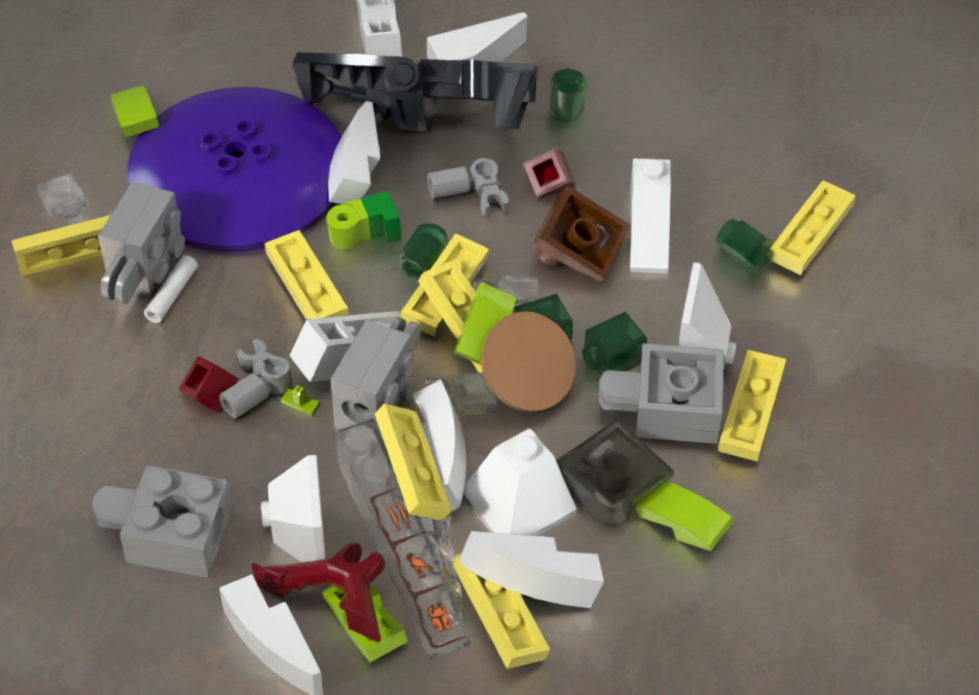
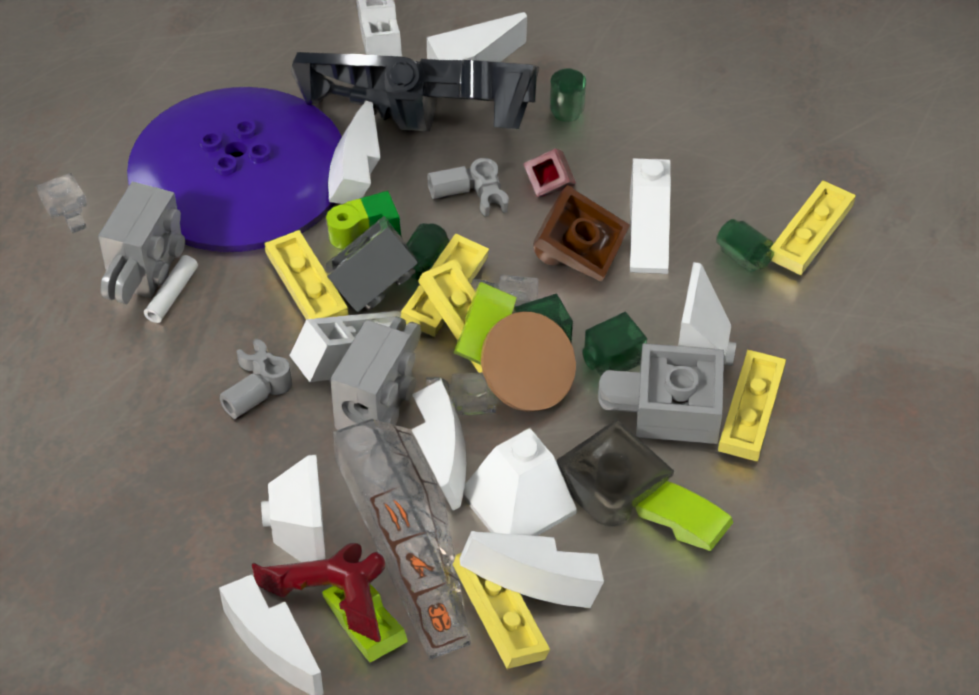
light yellow plate [11,215,111,277] -> none
light grey brick [92,465,233,578] -> none
lime slope [110,85,160,137] -> none
dark red slope [178,356,239,412] -> none
lime piece [281,385,320,415] -> none
light yellow plate [375,403,452,521] -> none
none -> dark grey slope [326,216,418,312]

